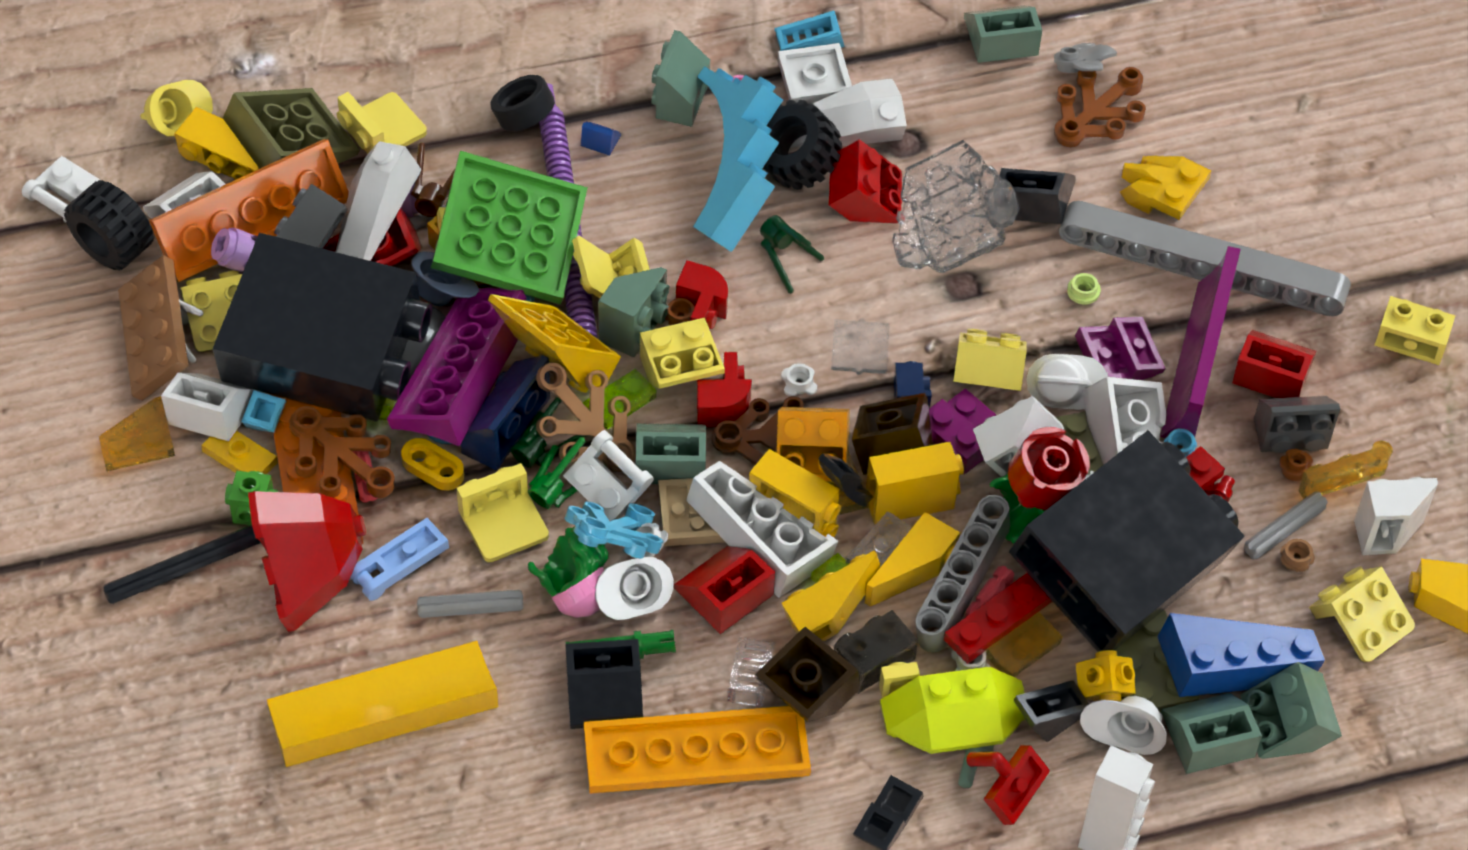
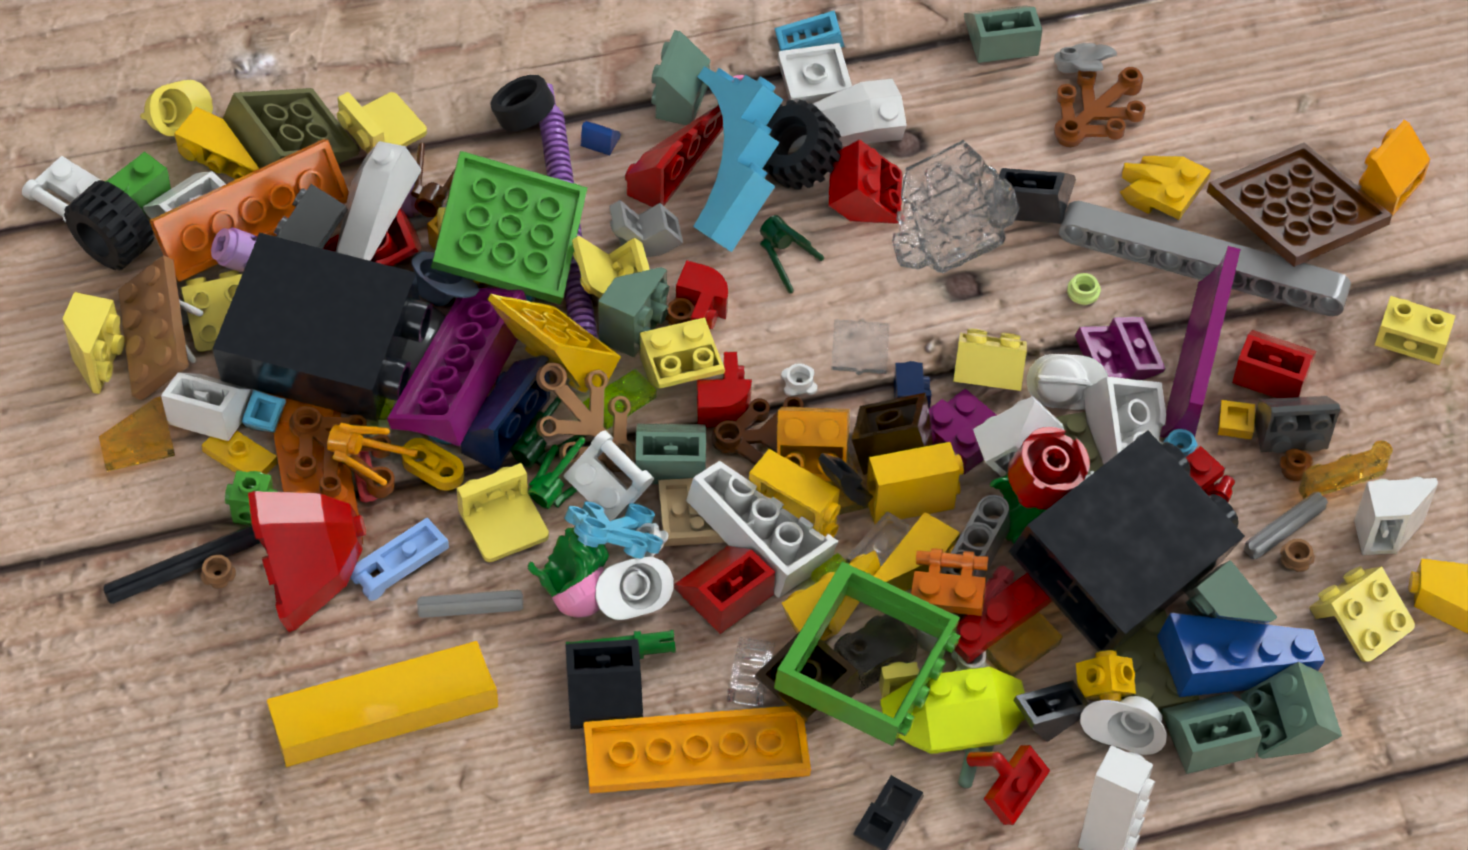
none -> light yellow slope [62,292,125,394]
none -> bright green brick [105,152,171,214]
none -> medium nougat plate [200,555,236,589]
none -> light orange plant [327,422,417,486]
none -> light grey brick [609,200,683,257]
none -> red wedge [625,105,723,207]
none -> bright green window [774,561,961,746]
none -> orange plate [911,548,989,616]
none -> sand green slope [1185,560,1277,624]
none -> reddish brown plate [1207,142,1392,267]
none -> yellow plate [1217,400,1255,440]
none -> light orange slope [1358,120,1431,217]

